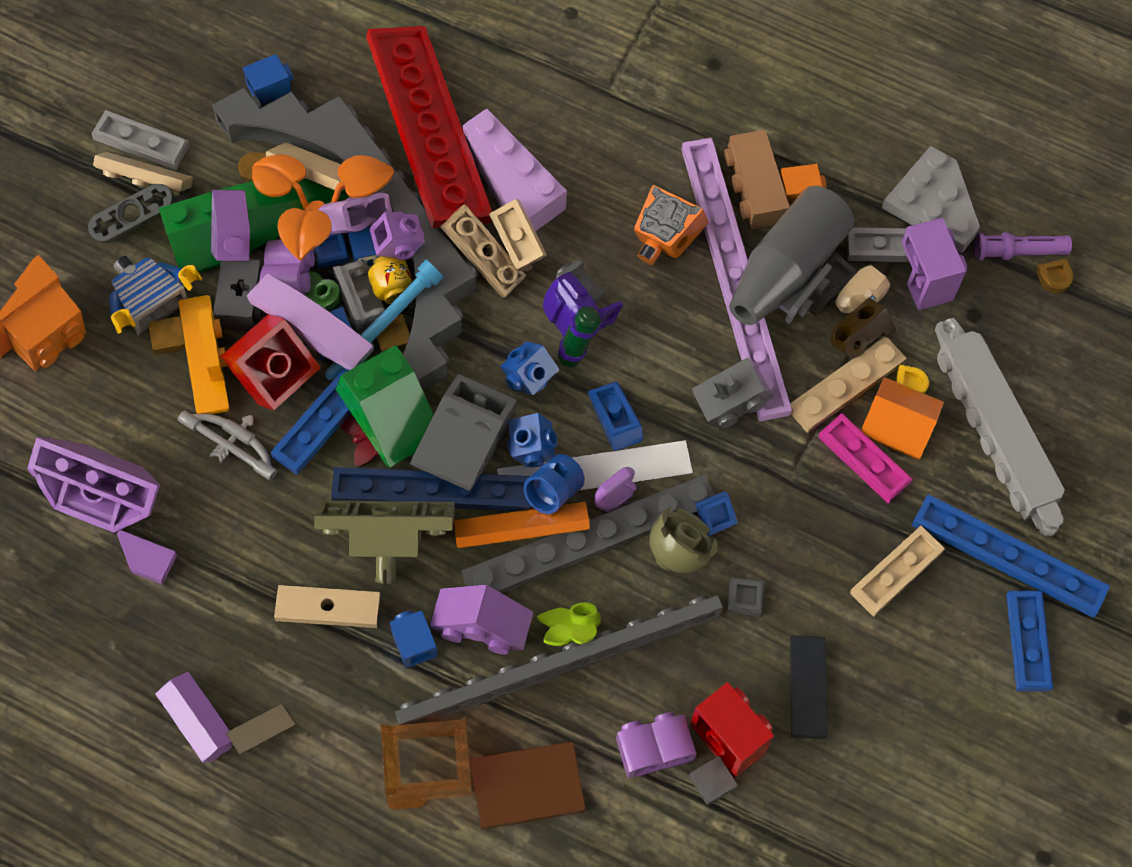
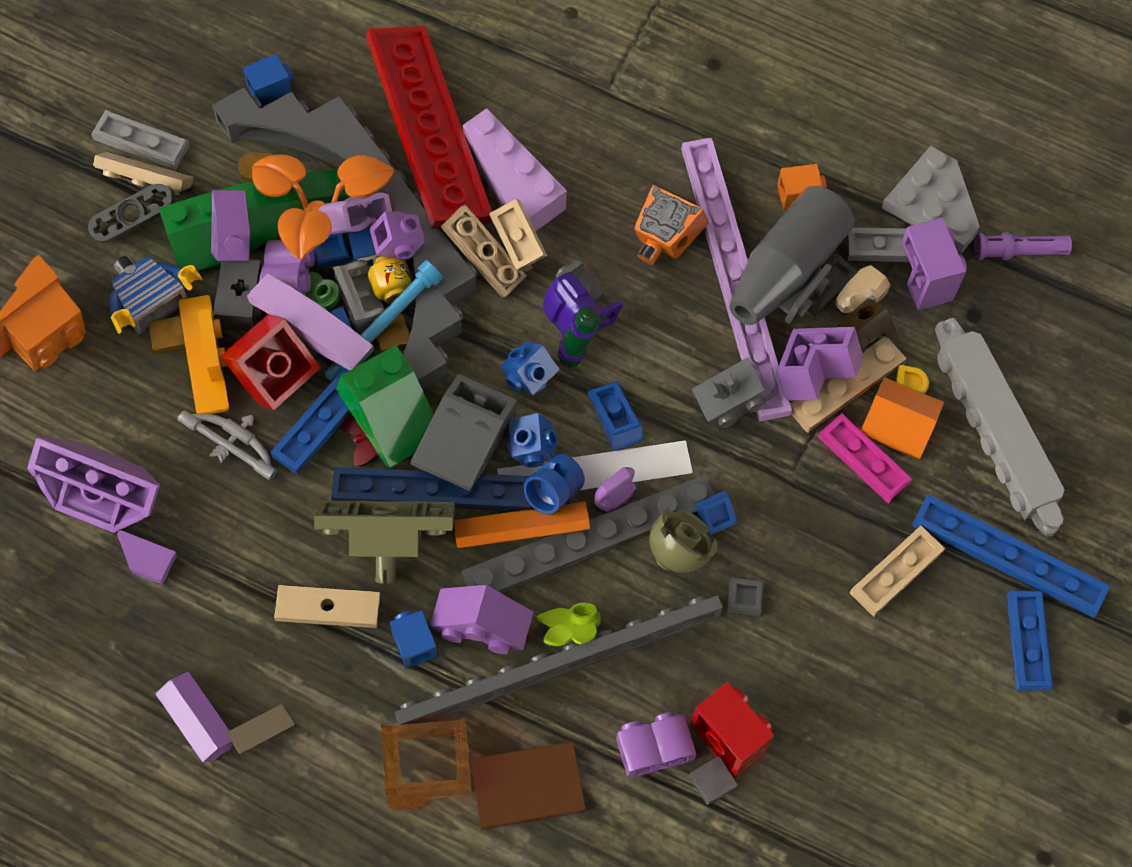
tan tile [266,142,345,190] -> none
medium nougat brick [724,129,789,230] -> none
black tile [790,635,827,739] -> none
pearl gold tile [1035,258,1074,294] -> none
none -> medium lavender brick [777,327,863,401]

